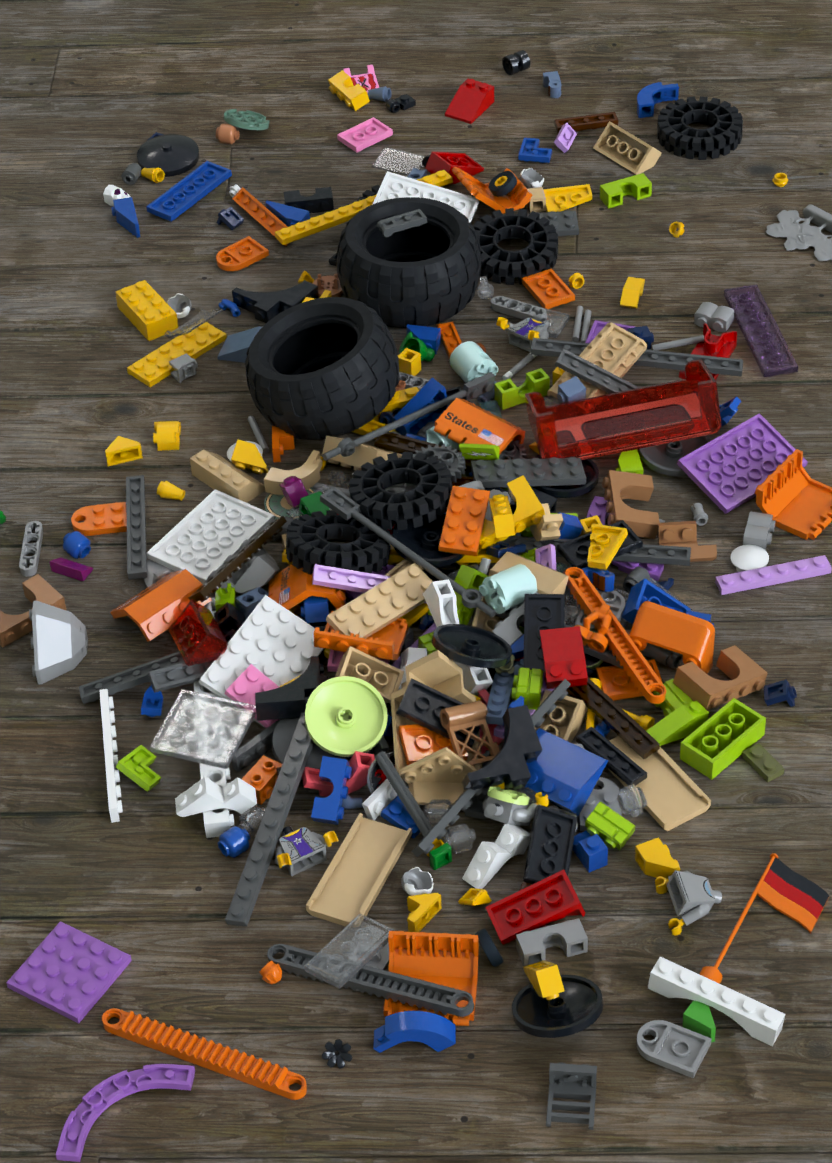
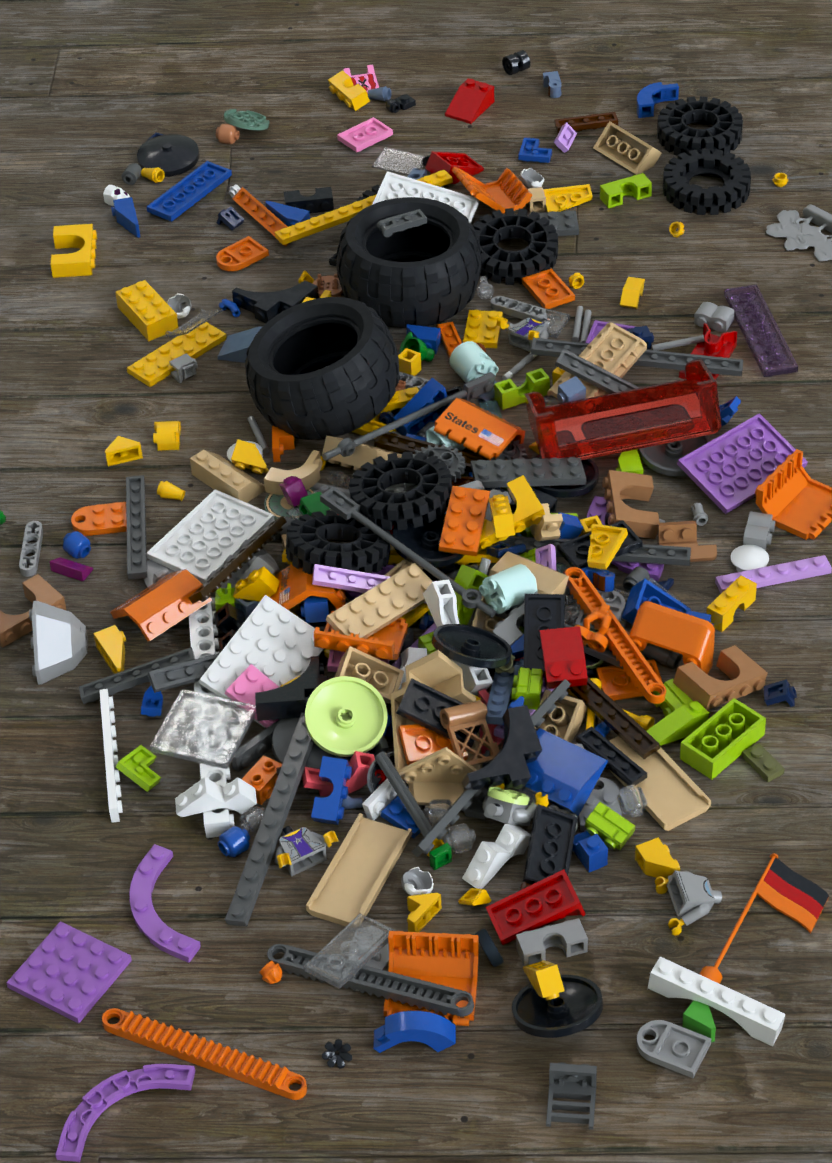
clear red slope [168,599,229,666] -> none
lime slope [459,443,500,460] -> none
black bush [489,171,517,197] -> none
none -> yellow arch [50,224,97,278]
none -> yellow slope [94,625,126,674]
none -> medium lavender plate [129,844,201,963]
none -> yellow slope [233,566,279,601]
none -> yellow plate [463,310,503,348]
none -> black tyre [663,149,751,215]
none -> yellow arch [706,575,757,632]

